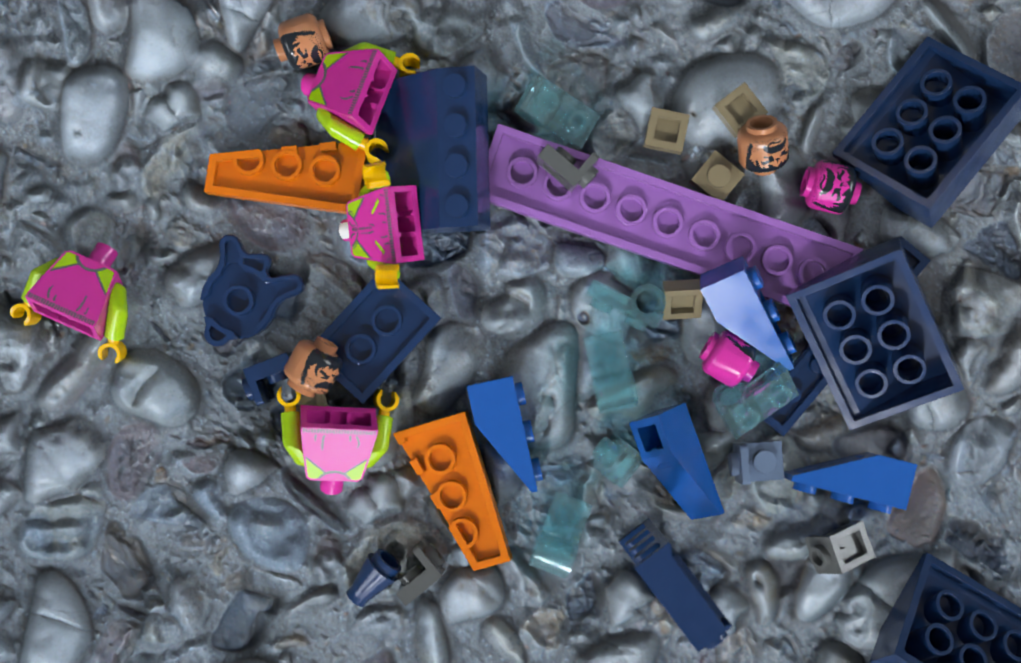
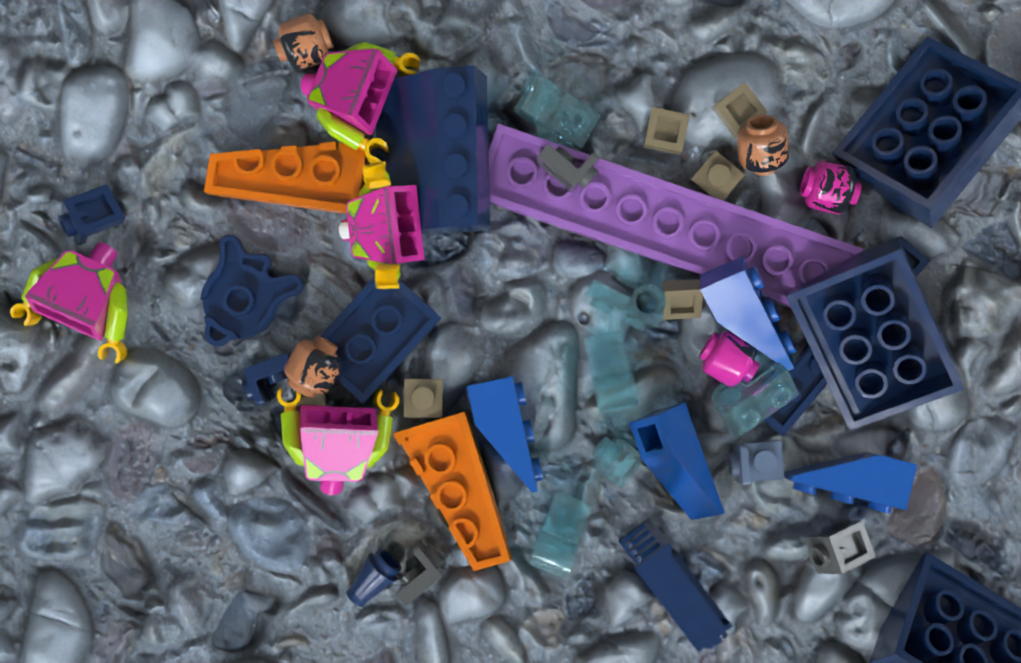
none -> dark blue bracket [58,184,125,246]
none -> dark tan plate [404,379,444,418]

